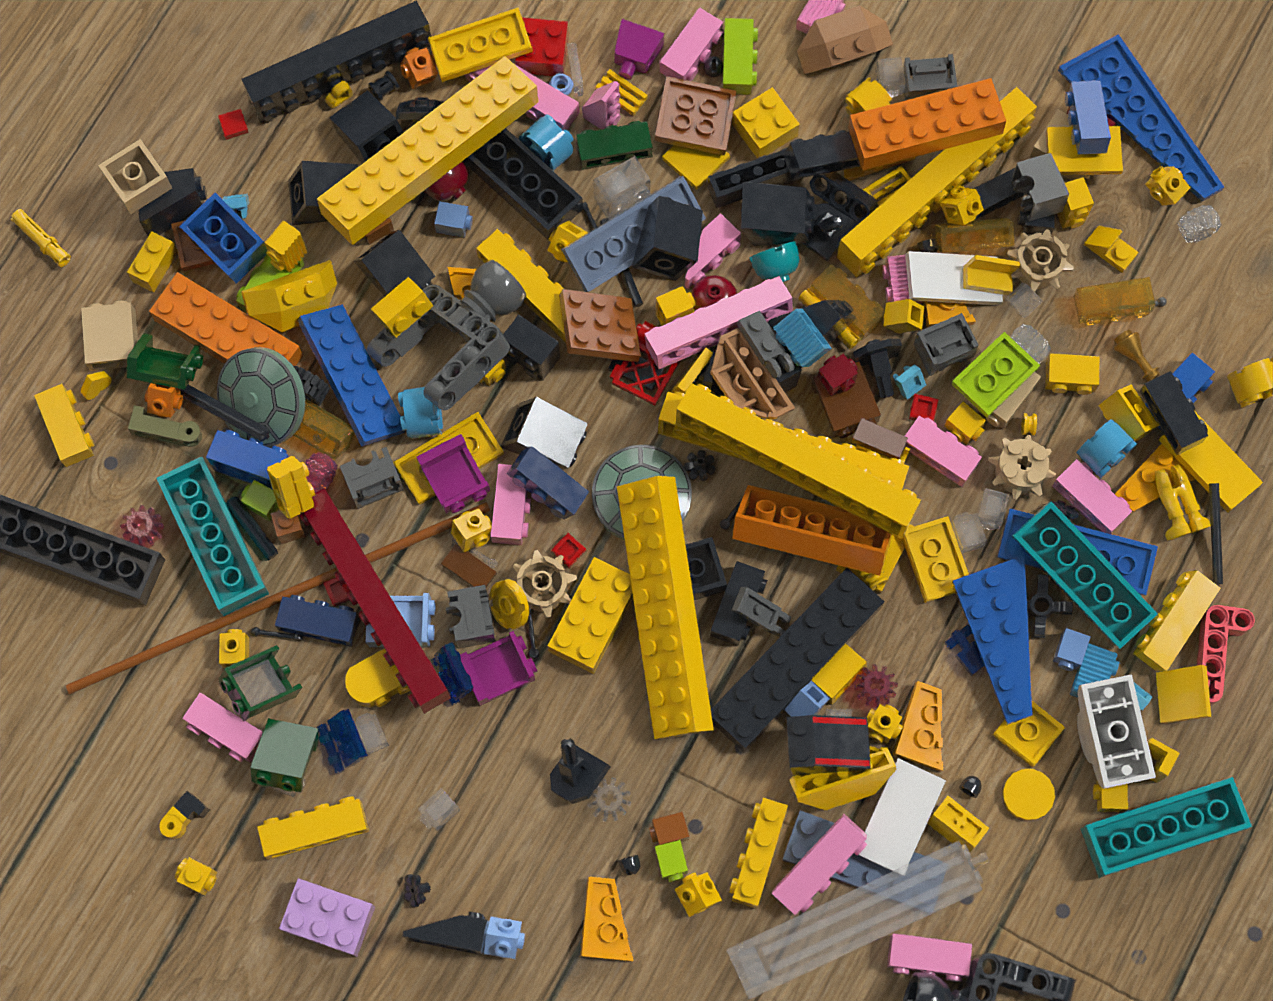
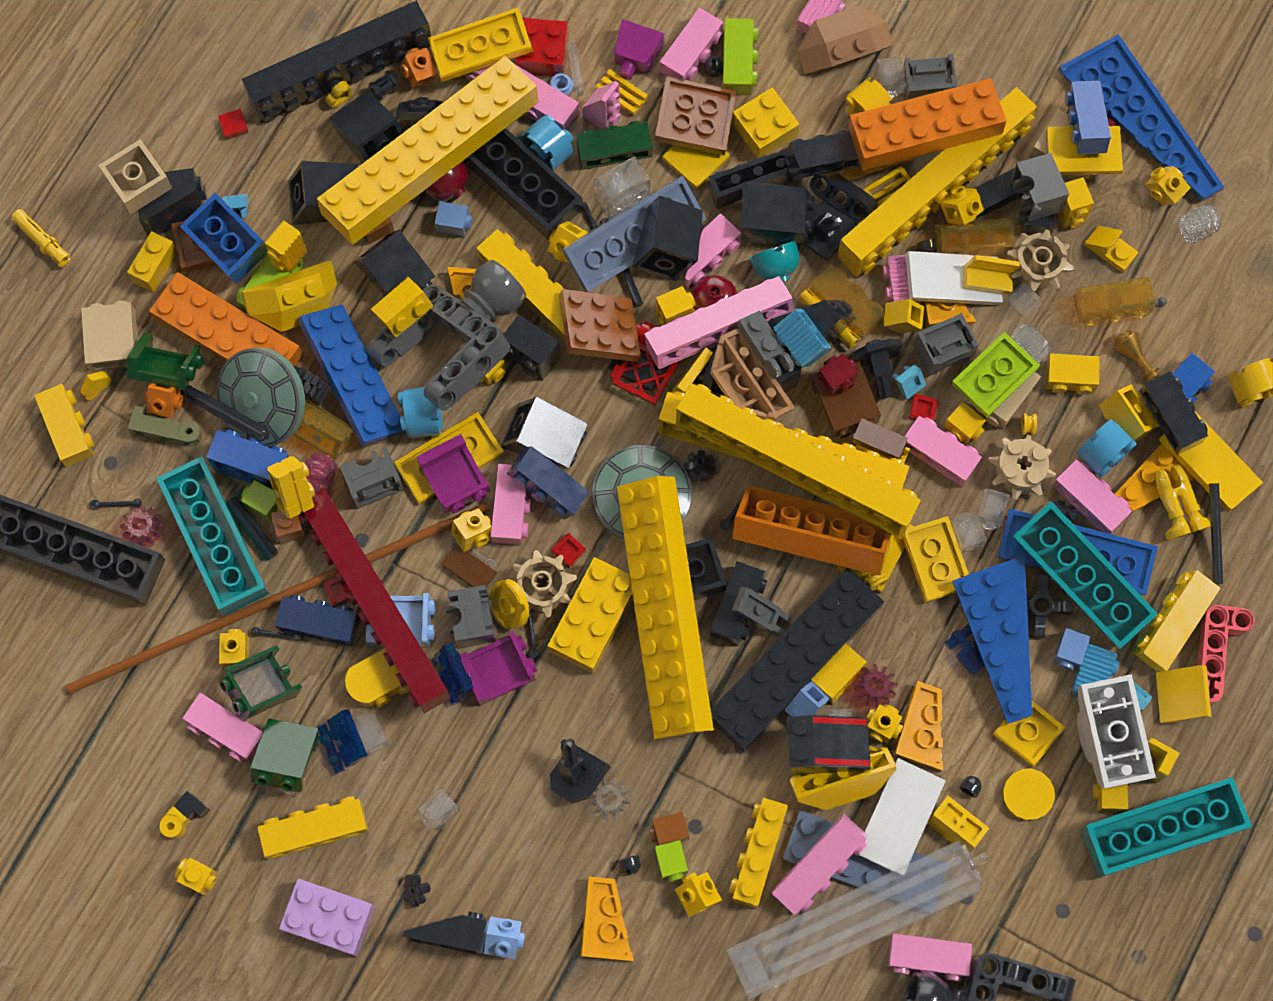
none -> black hinge [90,498,142,510]

